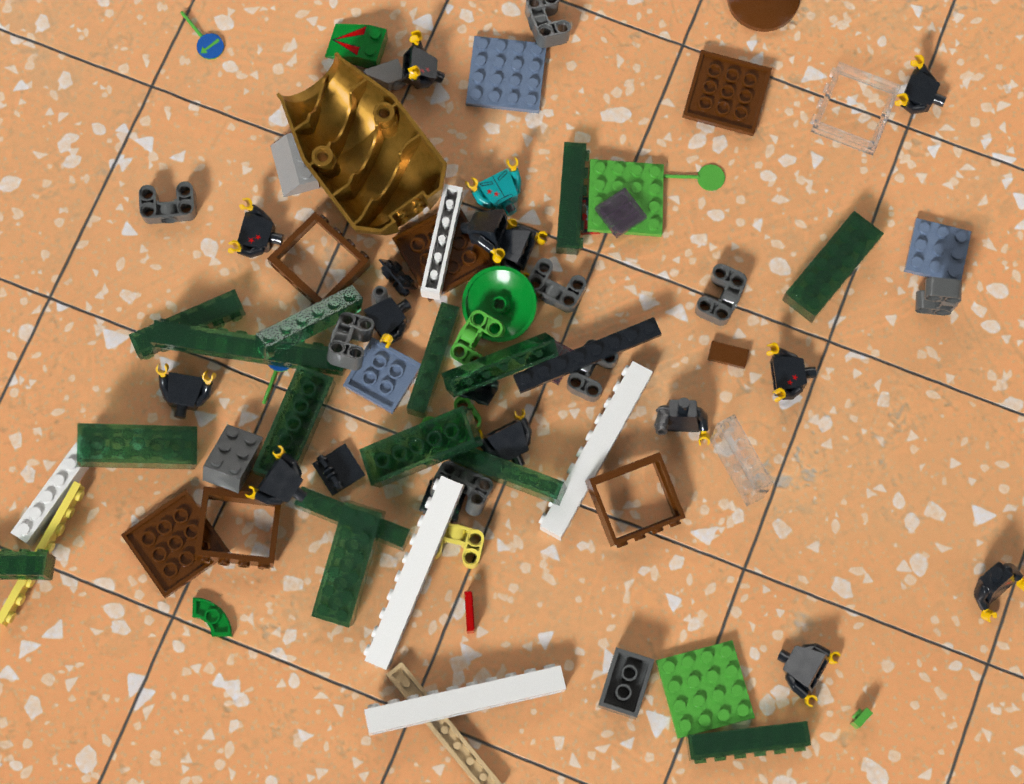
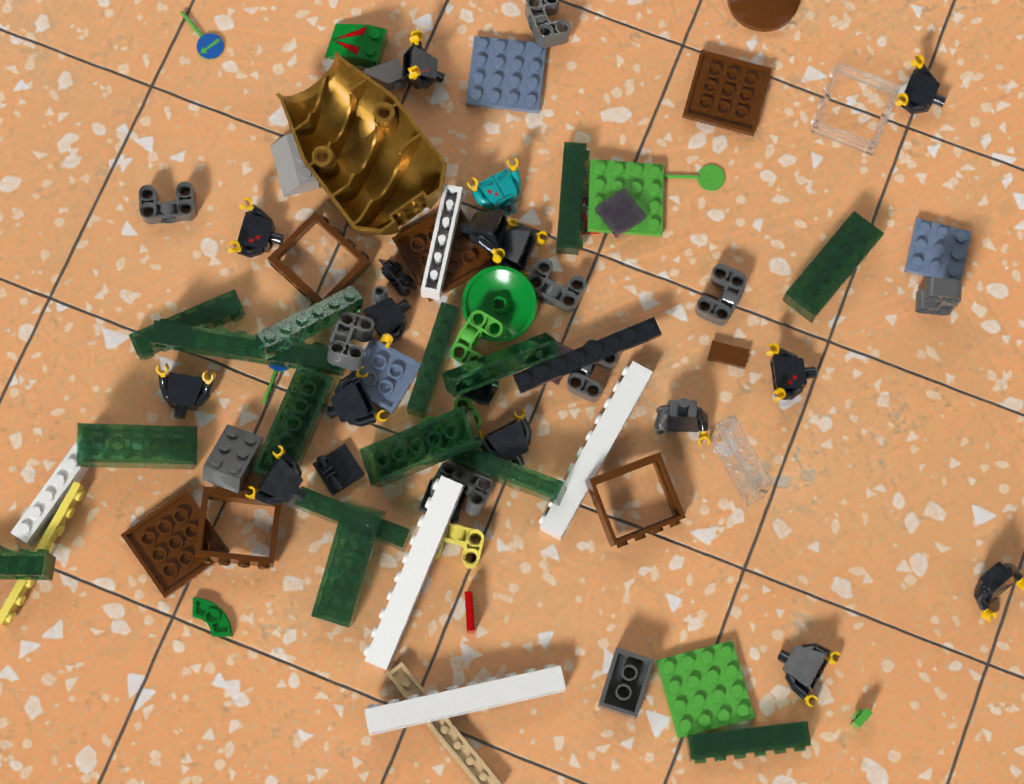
none -> black torso [327,366,388,427]

